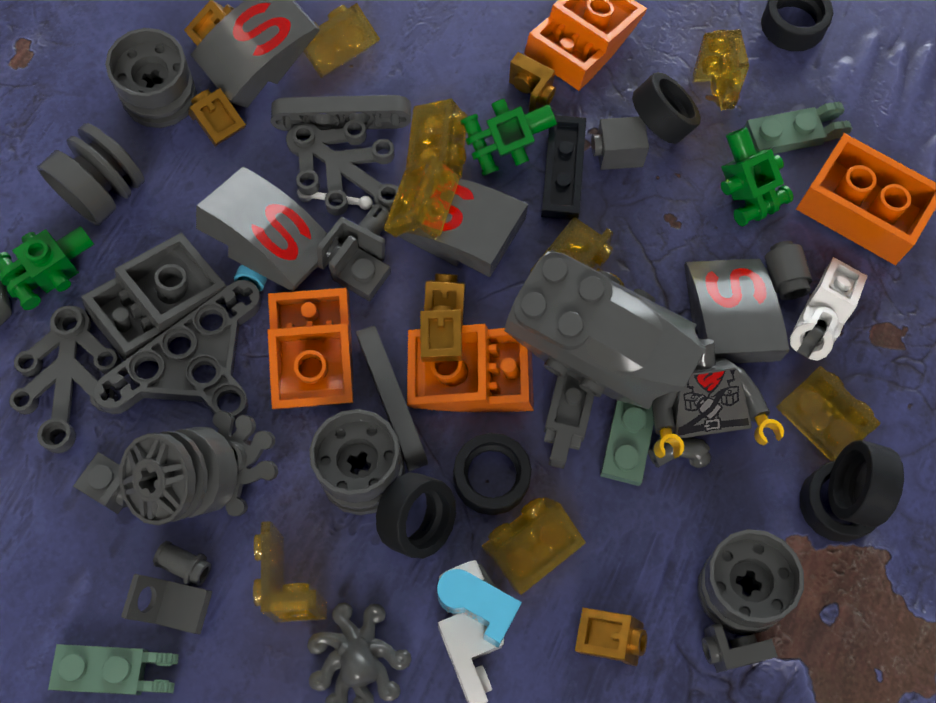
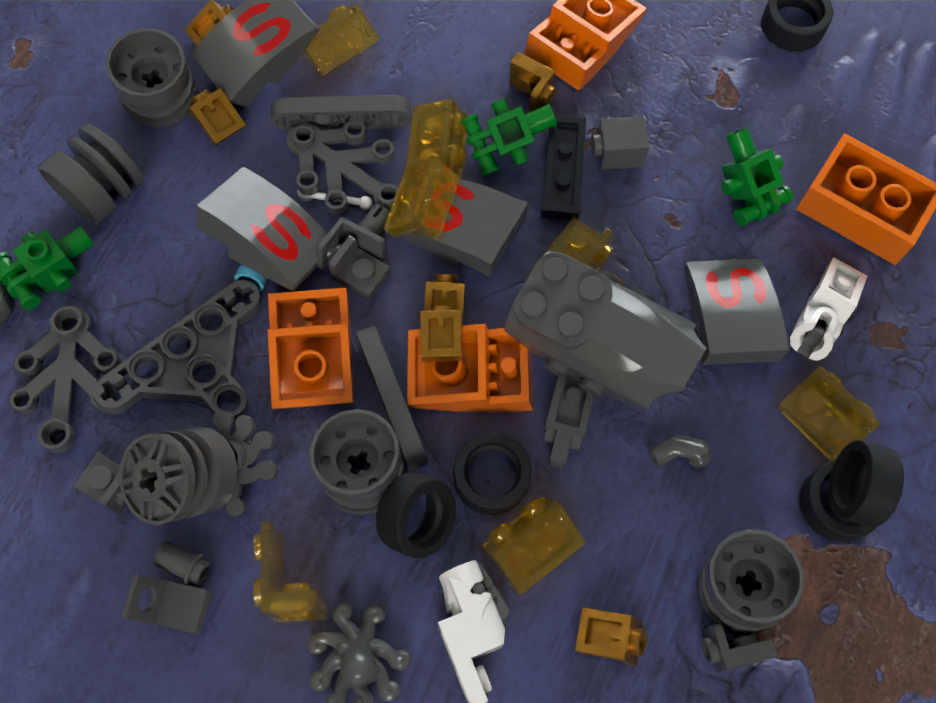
sand green hinge [48,644,179,695] -> none
dark grey slope [81,232,226,361] -> none
medium azure leg [437,569,522,648] -> none
sand green hinge [600,400,654,486] -> none
black tyre [632,72,701,144] -> none
torso [652,339,784,459] -> none
clear yellow bracket [692,29,749,110] -> none
sand green hinge [744,101,853,154] -> none
dark grey brick [765,241,812,300] -> none

